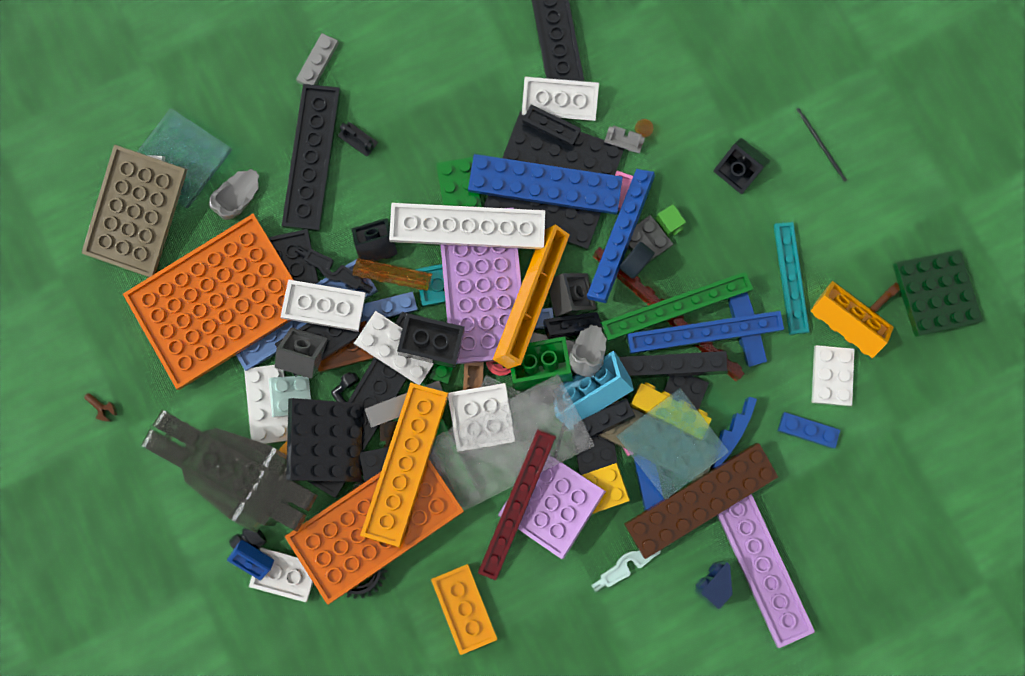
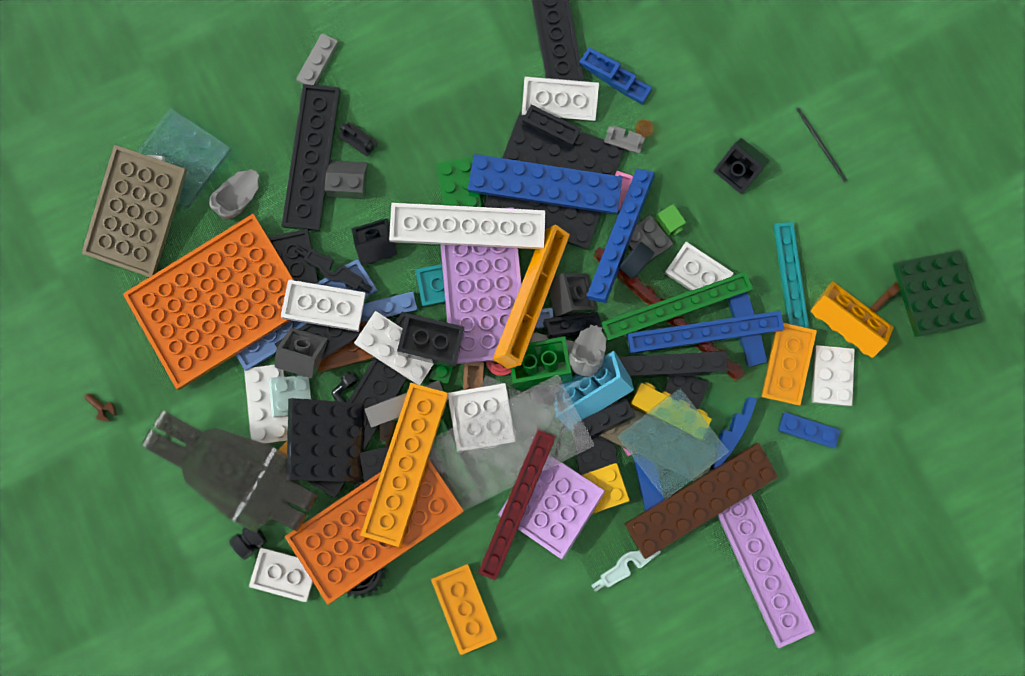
blue slope [227,540,274,581] -> none
clear orange plate [352,258,432,291] -> none
dark blue slope [694,561,732,610] -> none
none -> dark grey slope [324,160,368,199]
none -> blue slope [579,47,652,105]
none -> white plate [664,242,733,291]
none -> light orange plate [761,323,817,406]

